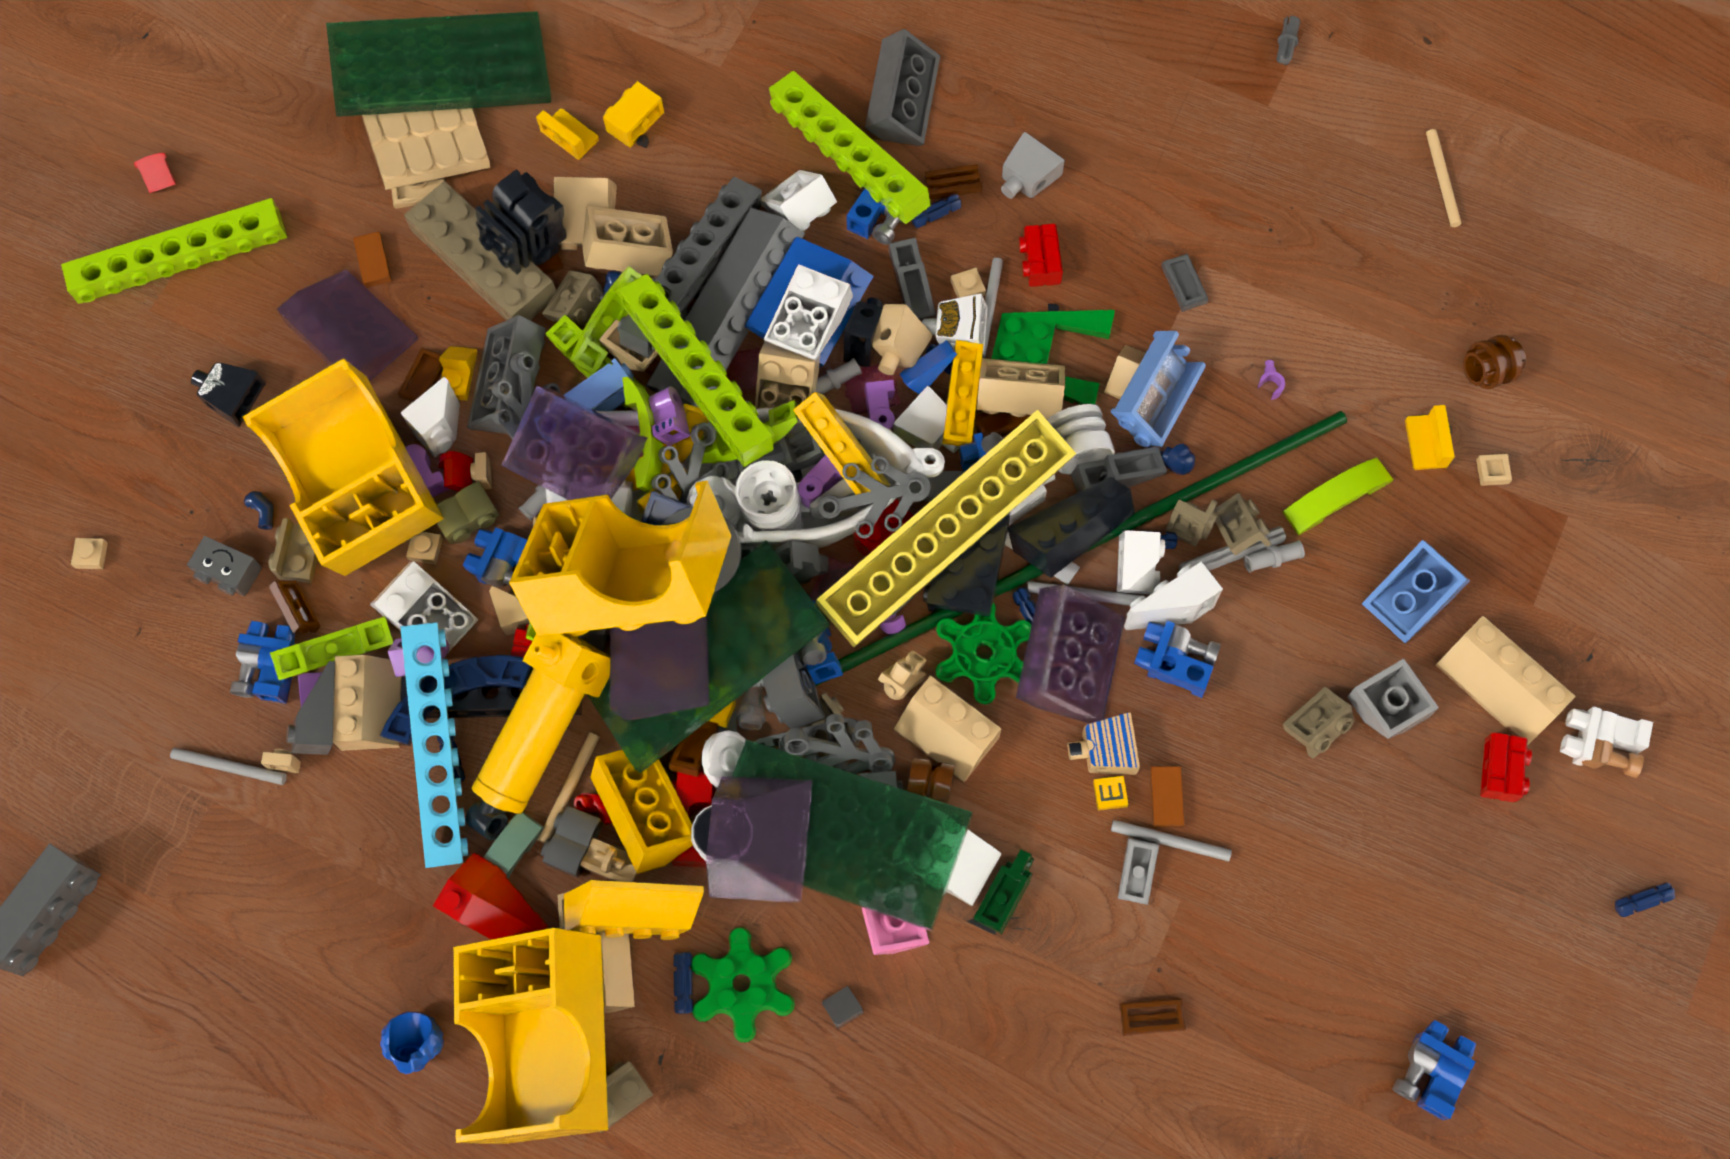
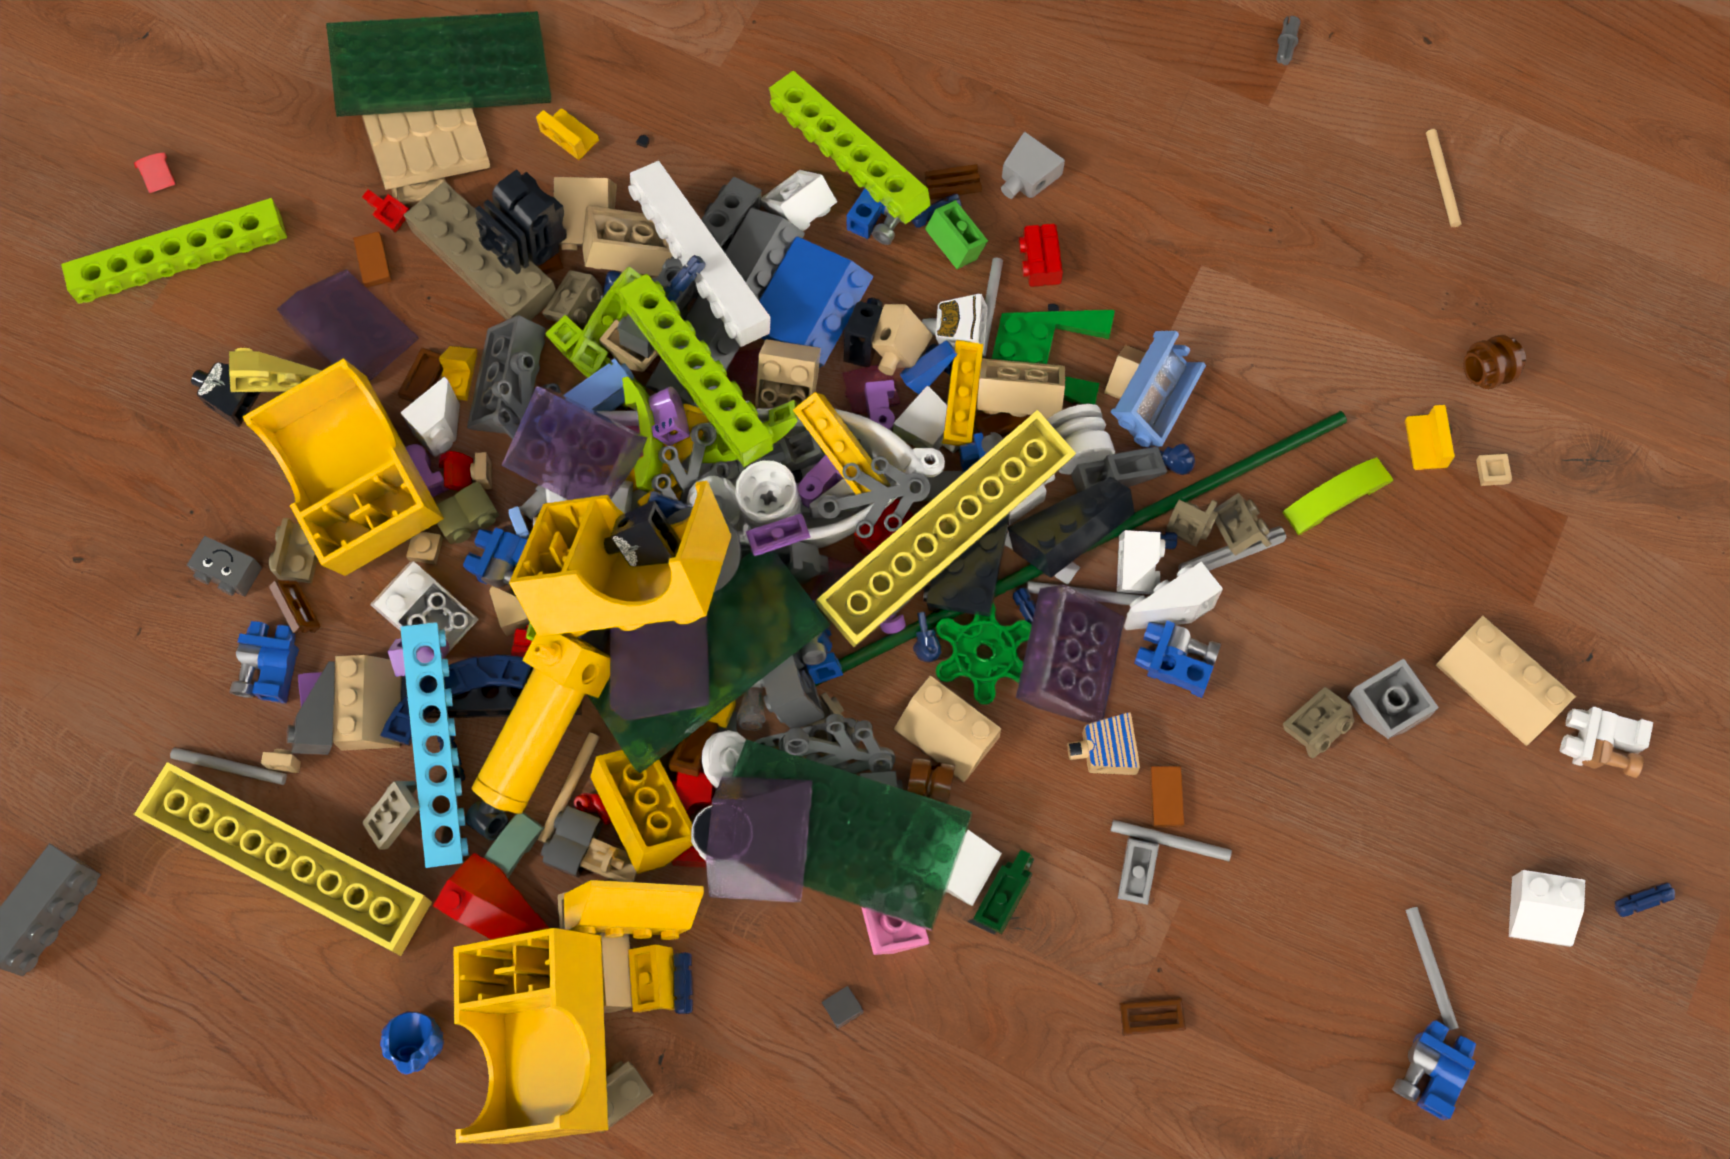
tan plate [71,538,108,569] -> none
dark blue arm [244,491,274,530] -> none
lime slope [270,616,393,680] -> none
yellow brick [603,81,664,148] -> none
green plate [690,926,795,1043] -> none
white slope [764,265,853,361] -> none
light grey pin [815,358,862,394] -> none
dark grey slope [865,29,940,146] -> none
tan hips [878,651,927,700] -> none
dark grey slope [888,238,936,320] -> none
tan plate [950,268,986,298] -> none
yellow tile [1093,776,1128,811] -> none
dark grey tile [1161,254,1209,312] -> none
light grey pin [1243,540,1305,573] -> none
medium lavender piece [1258,360,1285,400] -> none
medium blue slope [1362,540,1470,644] -> none
red brick [1480,732,1532,802] -> none
none -> light yellow brick [134,762,432,956]
none -> light yellow wedge [229,348,321,392]
none -> red plate [362,189,410,233]
none -> dark tan bracket [362,781,420,849]
none -> light blue tile [508,506,530,540]
none -> black torso [604,501,681,567]
none -> white brick [628,161,770,347]
none -> yellow panel [628,944,677,1013]
none -> dark blue axle [664,255,706,301]
none -> medium lavender slope [746,513,811,556]
none -> dark blue piece [913,612,941,663]
none -> bright green brick [925,200,988,269]
none -> light grey bar [1405,907,1459,1031]
none -> white slope [1509,870,1585,947]

